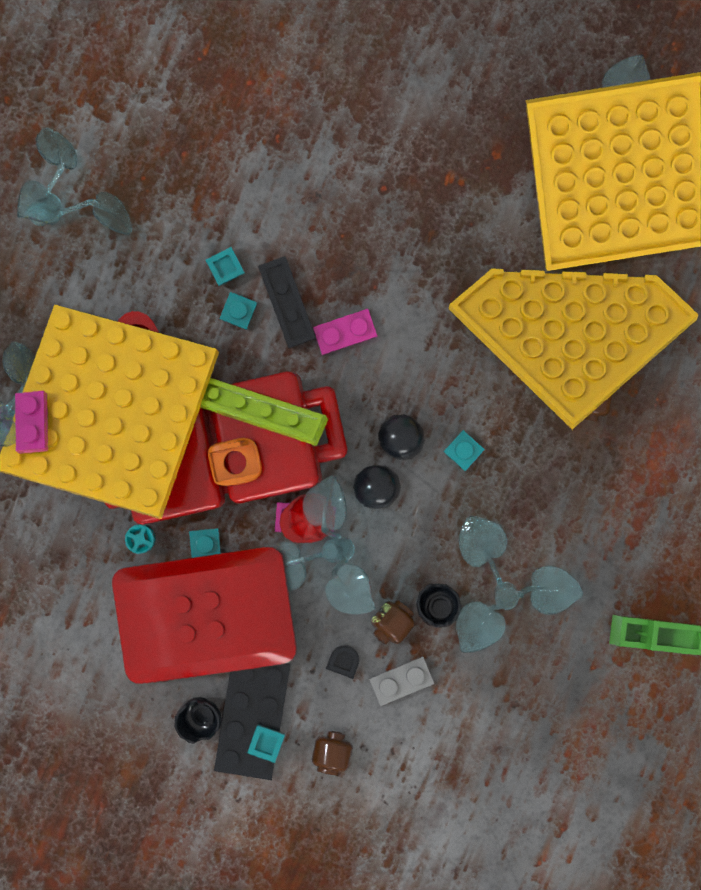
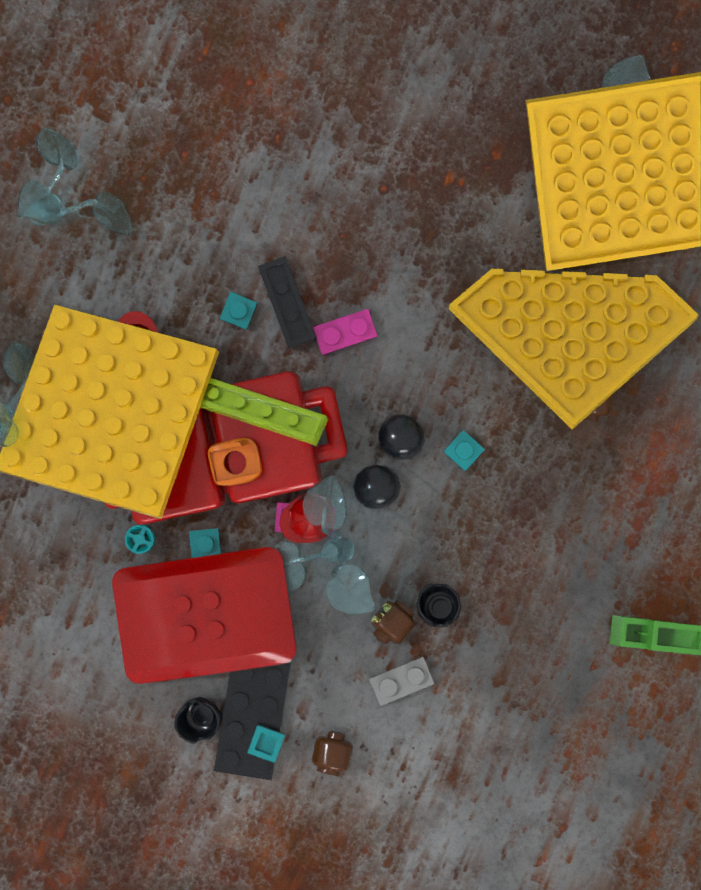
dark pink plate [15,391,48,454] -> none
teal plate [206,247,245,287] -> none
black tile [326,645,359,679] -> none
clear light blue plant [456,516,583,653] -> none

